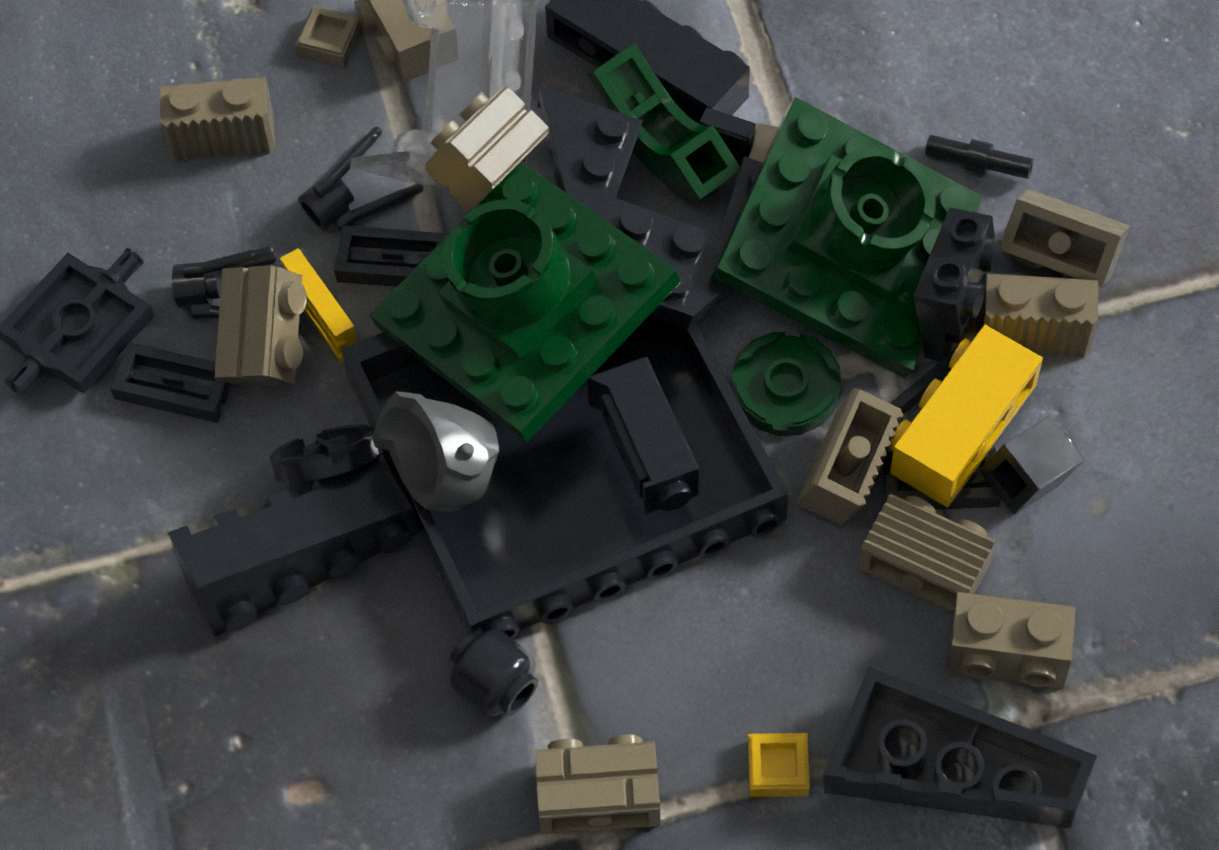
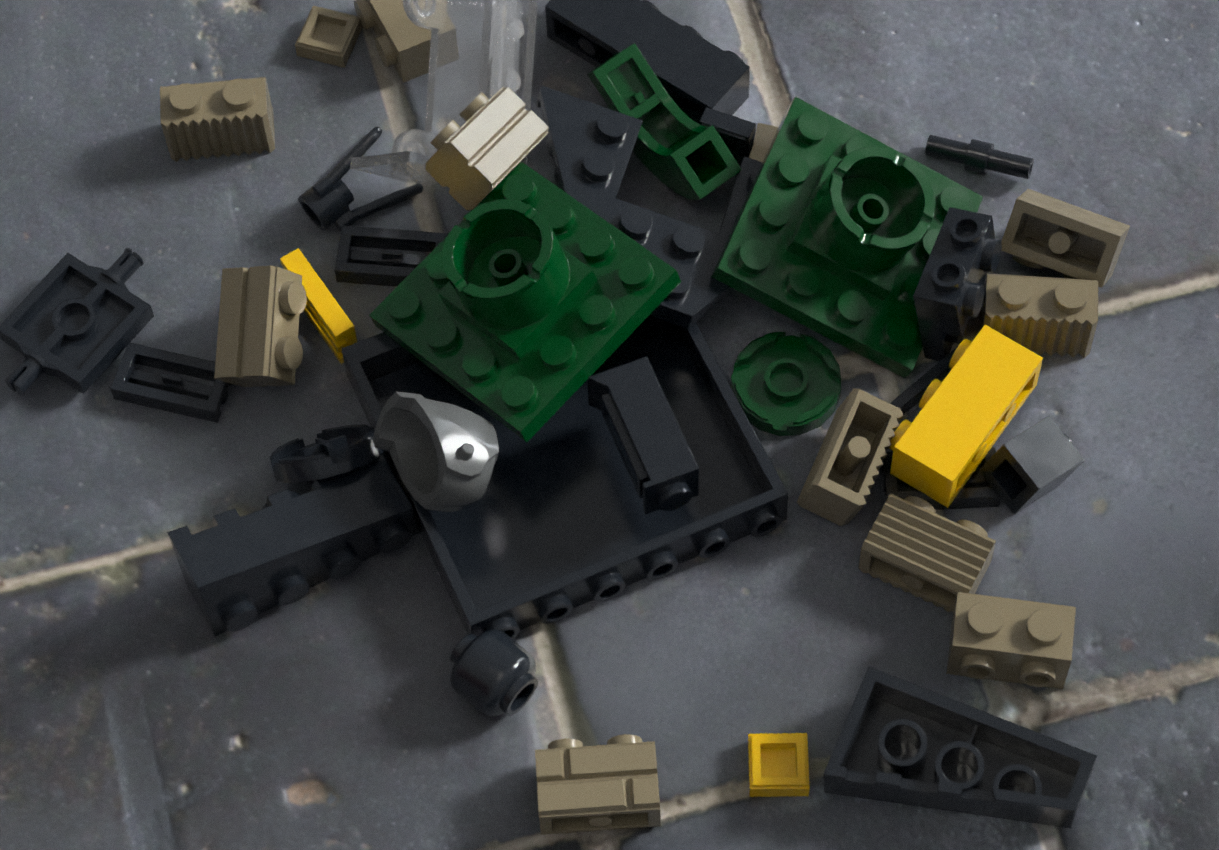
black plant [172,246,302,331] -> none

